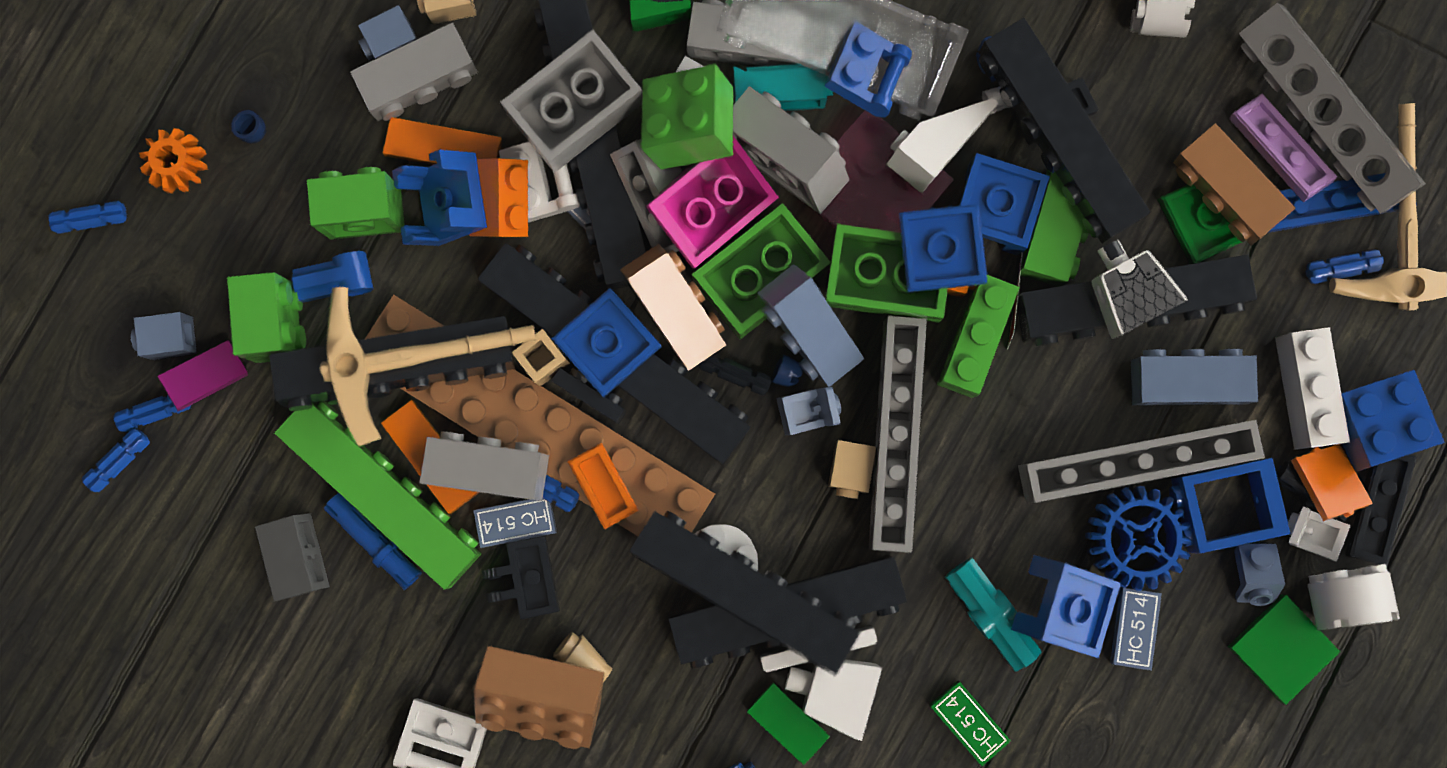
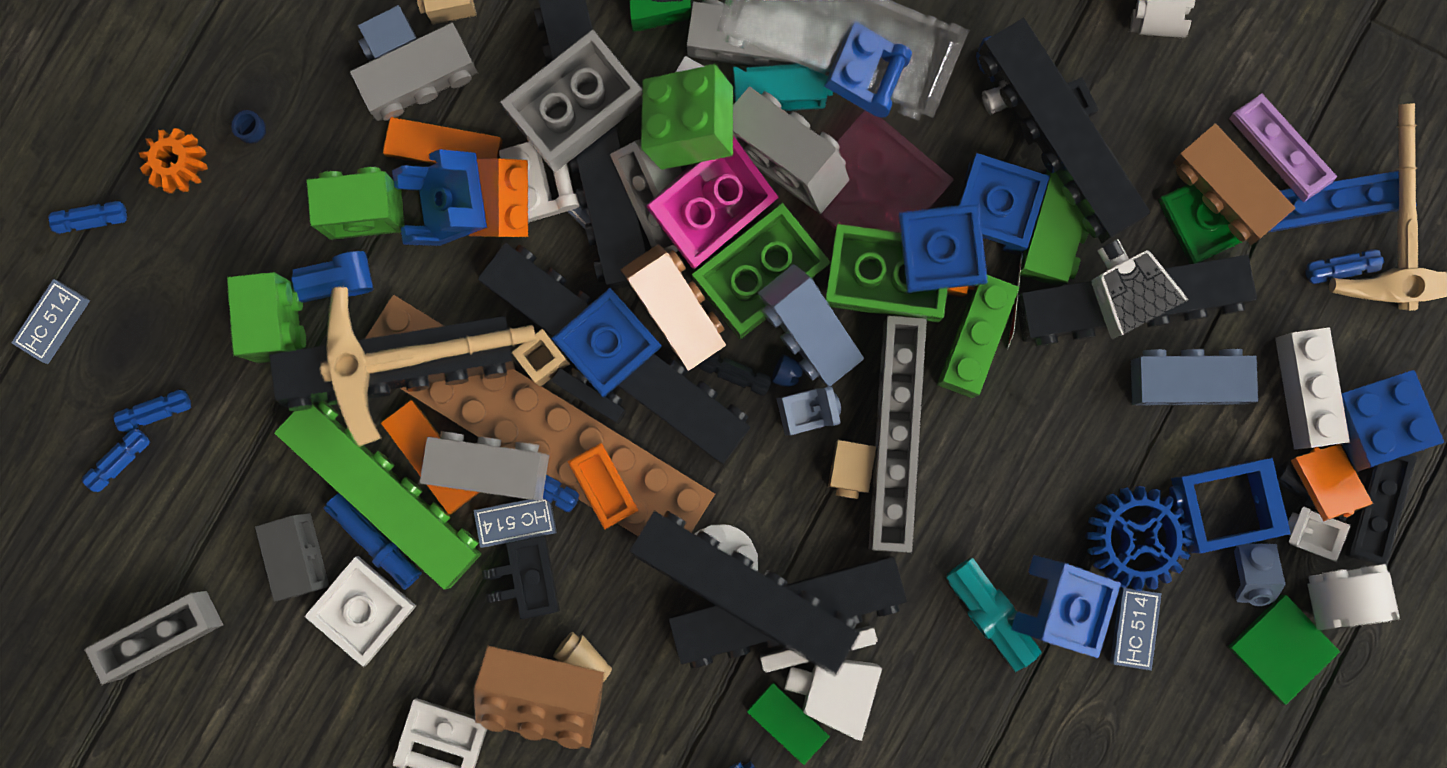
sand blue brick [131,312,197,360] -> none
magenta tile [158,341,248,411] -> none
white slope [887,98,998,193] -> none
green tile [929,680,1011,766] -> none
light grey brick [1018,420,1265,503] -> none
light grey brick [1239,3,1426,213] -> none
none -> sand blue tile [11,279,90,364]
none -> light grey brick [85,591,223,684]
none -> white plate [305,556,416,667]

